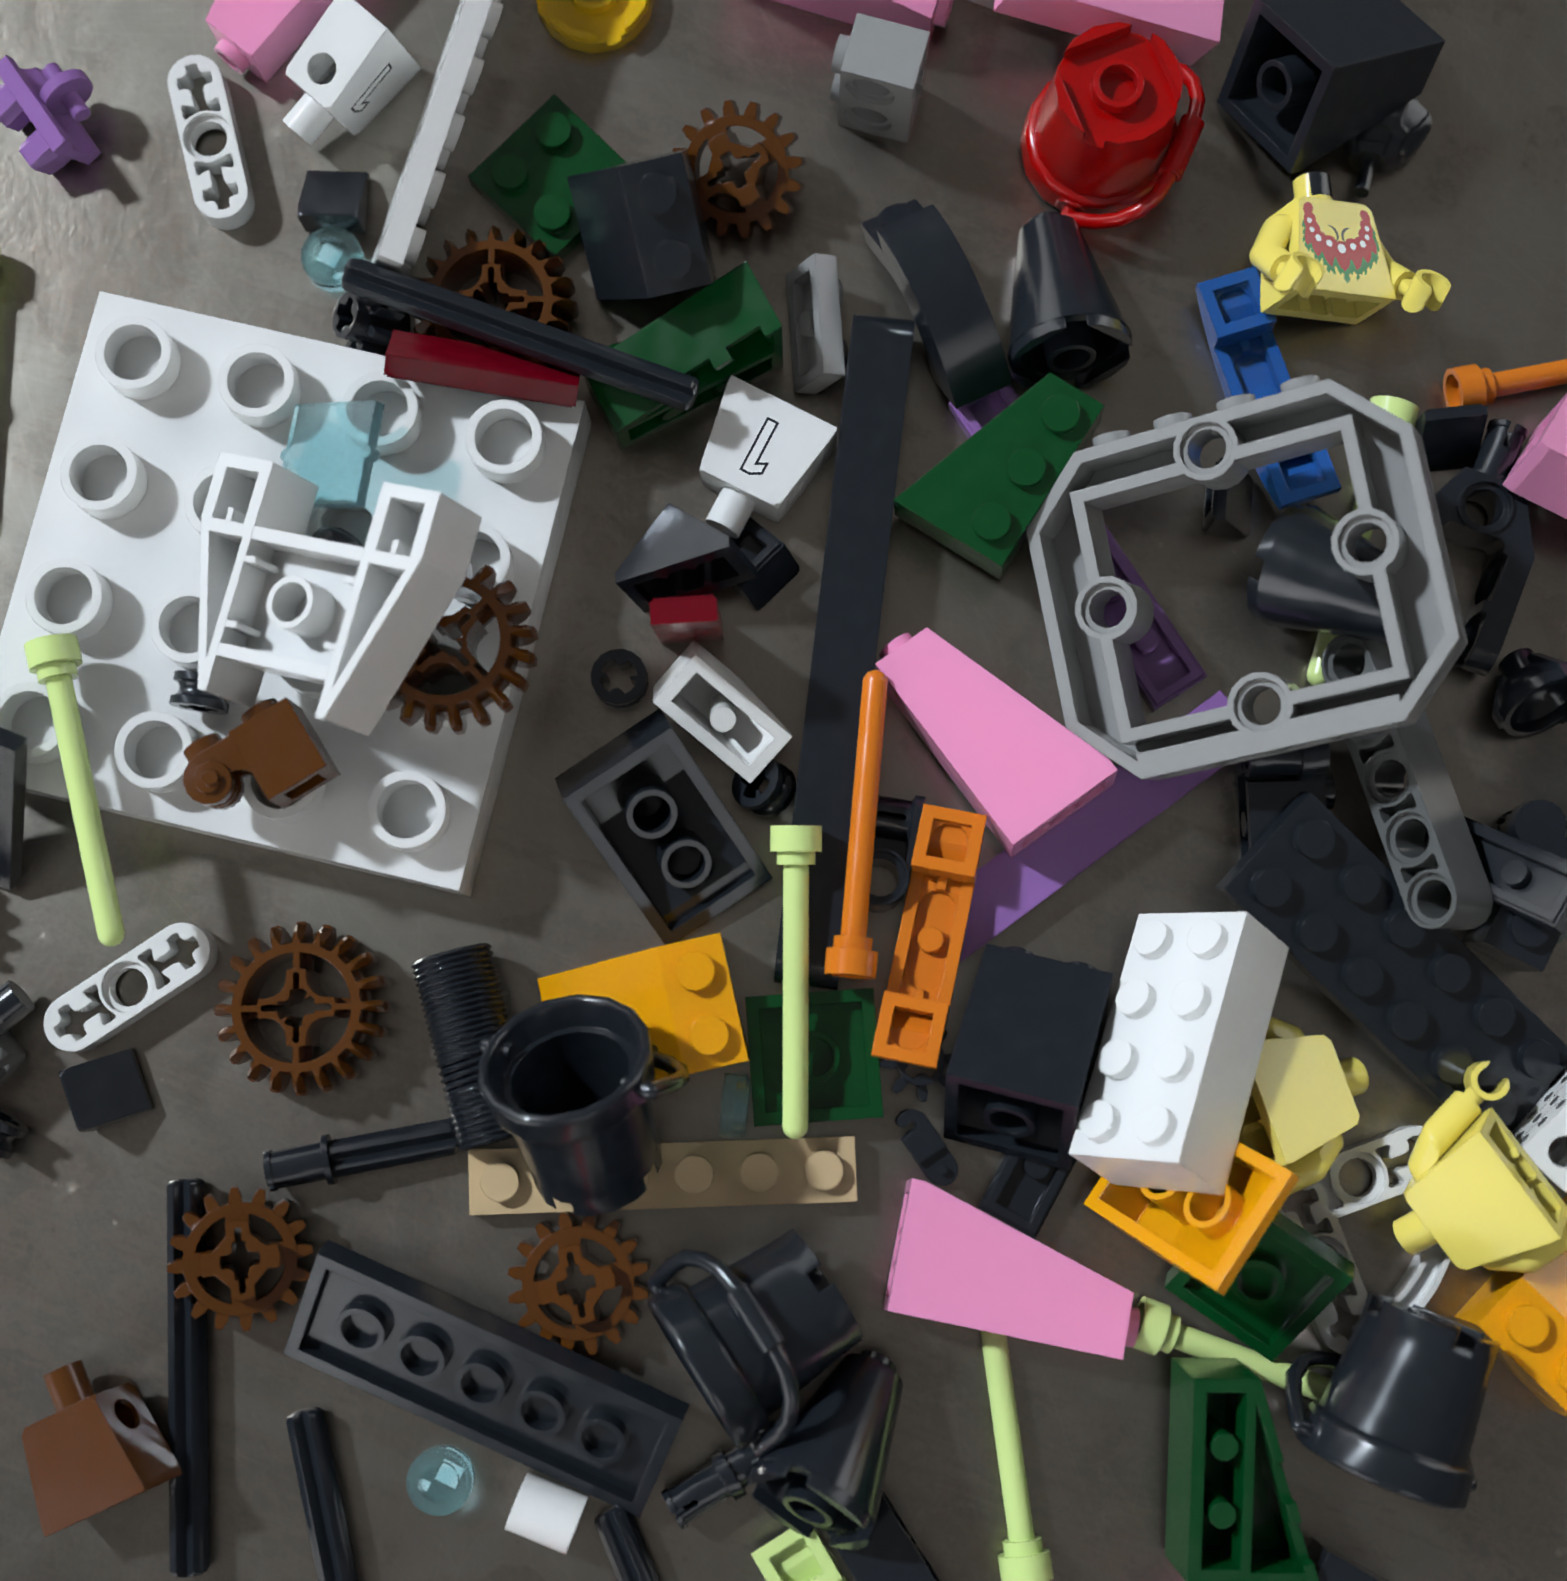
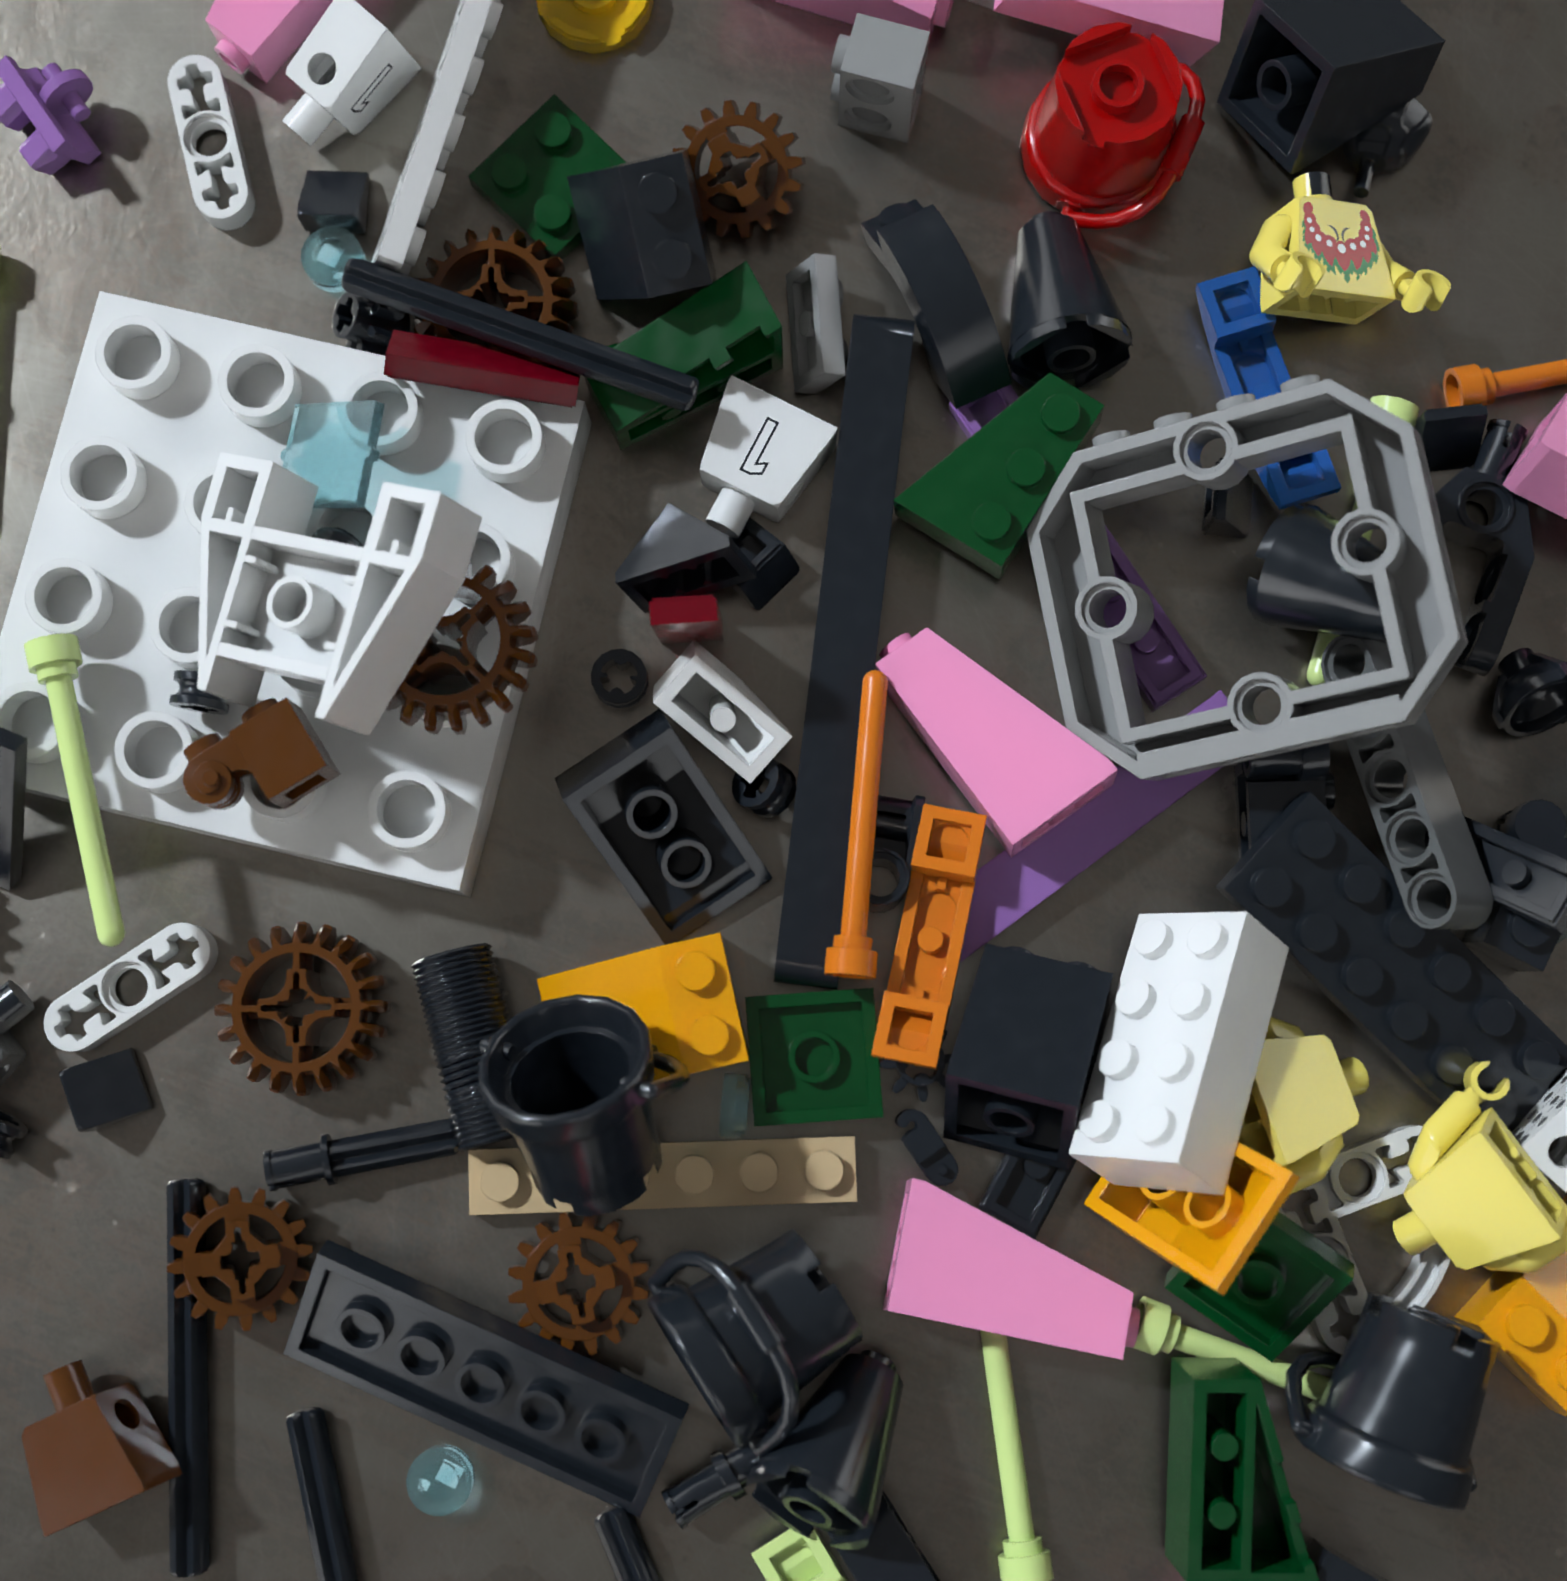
white piece [505,1472,589,1555] -> none
yellowish green piece [770,825,822,1139] -> none

